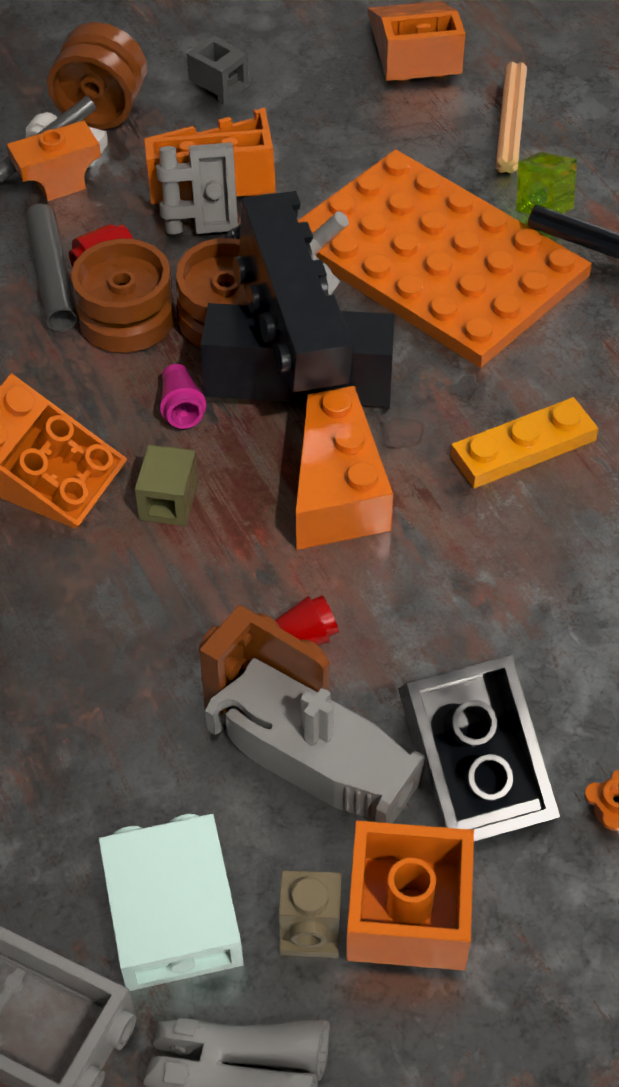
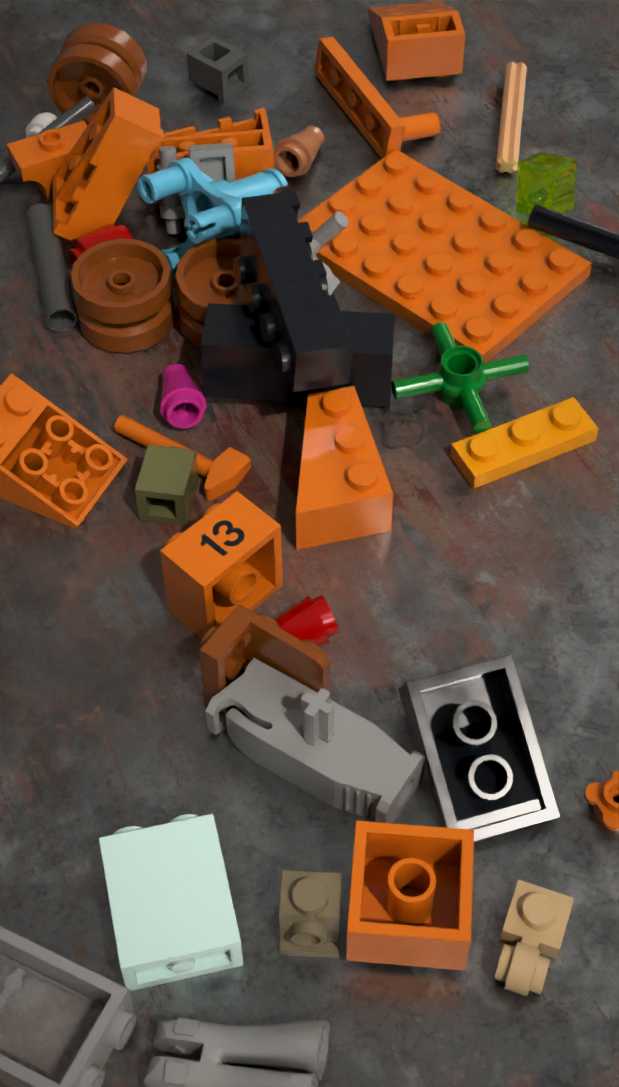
none -> orange wedge [53,87,163,241]
none -> orange piece [114,415,251,501]
none -> medium azure wheel [138,158,288,277]
none -> orange brick [160,491,283,640]
none -> nougat cone [274,125,324,177]
none -> orange piece [314,37,440,159]
none -> green bar [391,322,529,434]
none -> tan plate [494,879,575,996]

